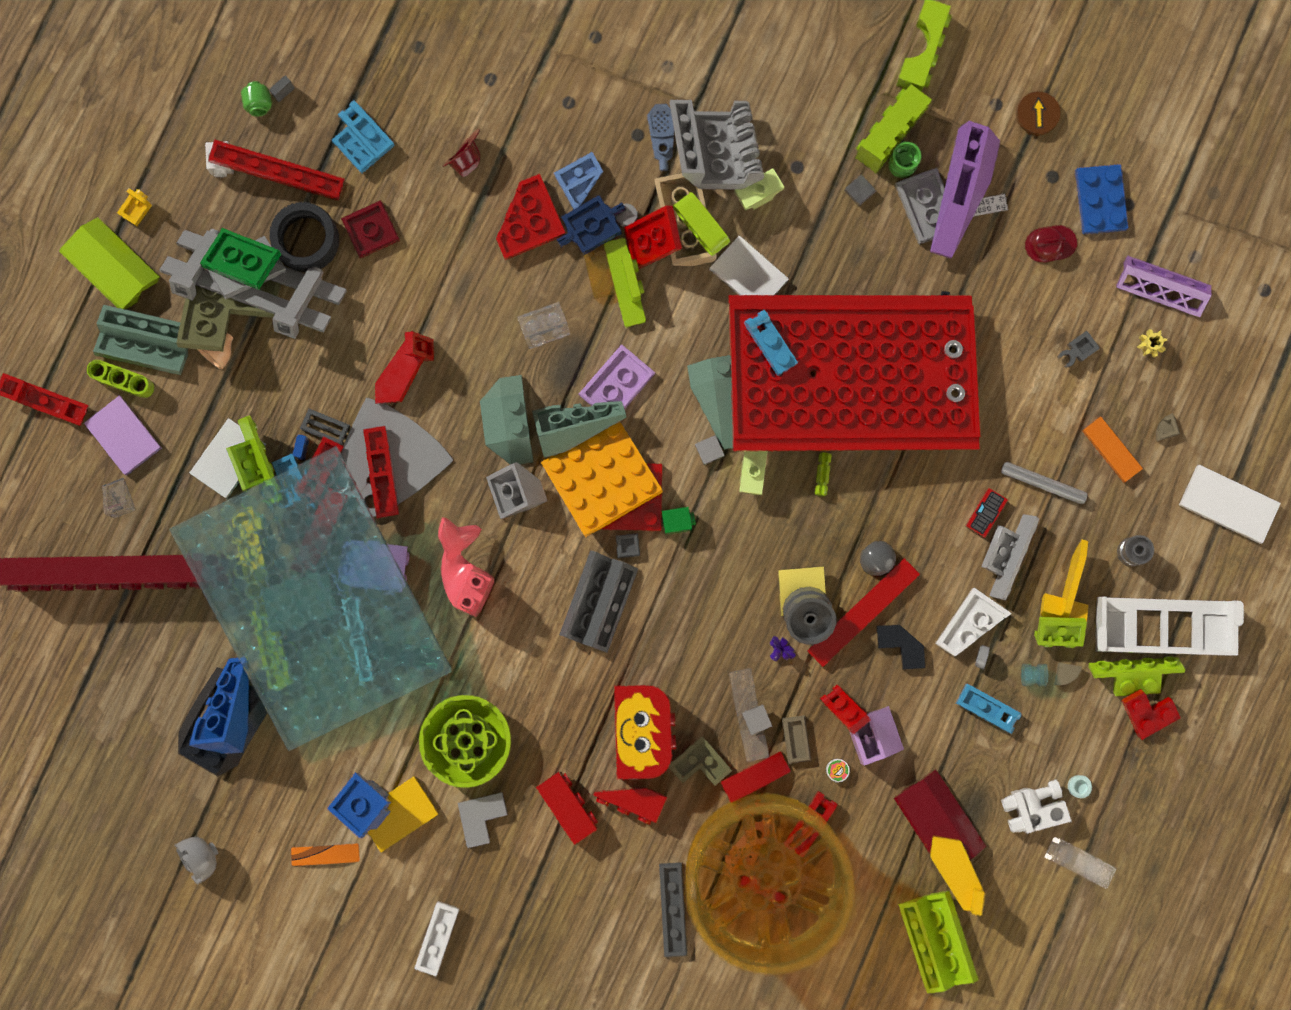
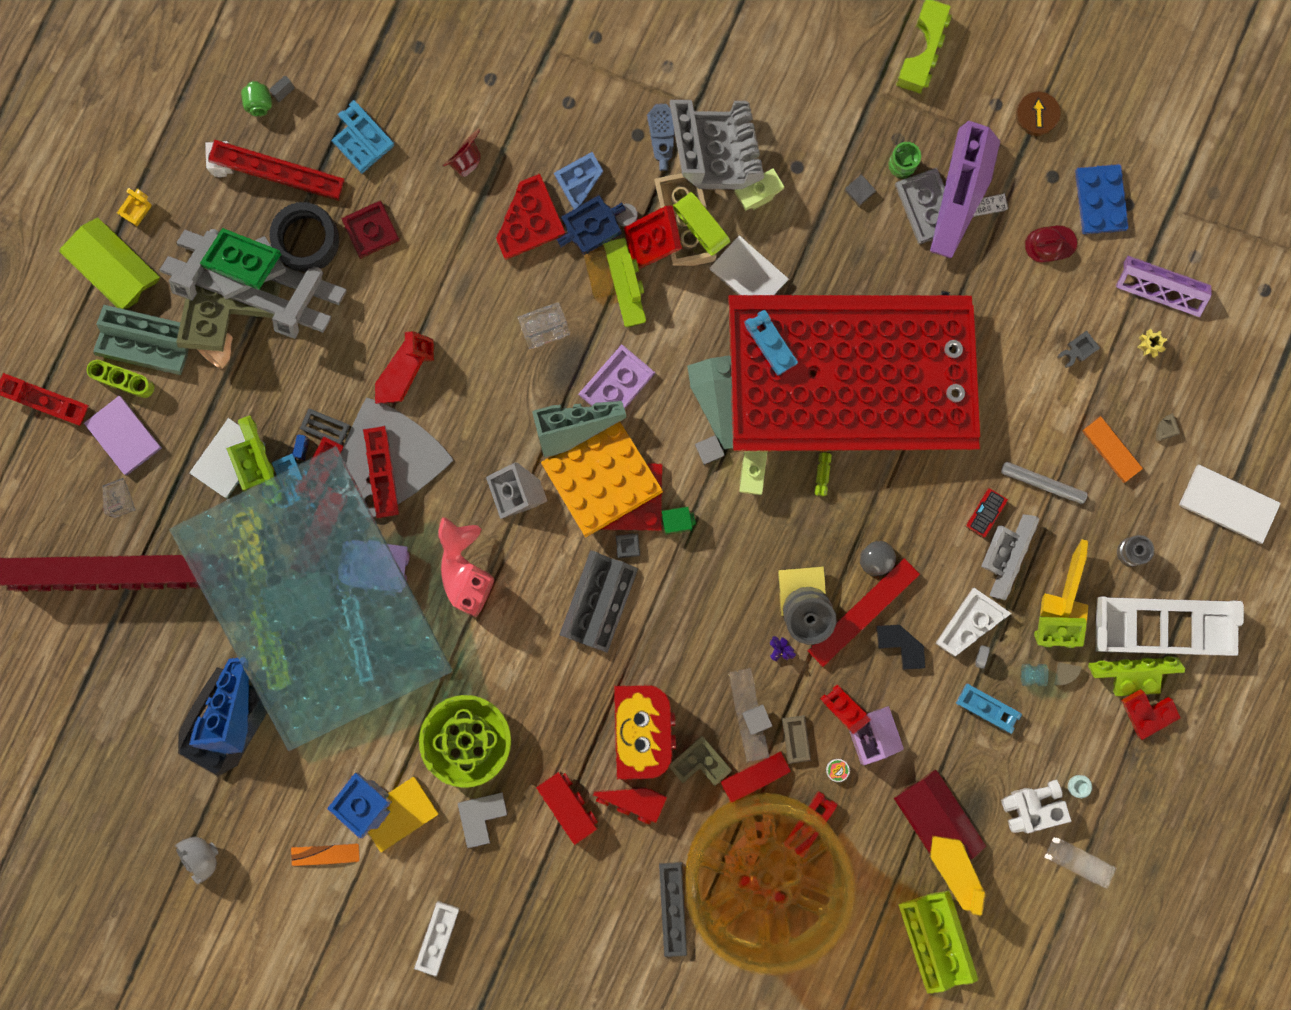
sand green wedge [480,375,534,465] -> none
lime wedge [856,84,932,173] -> none

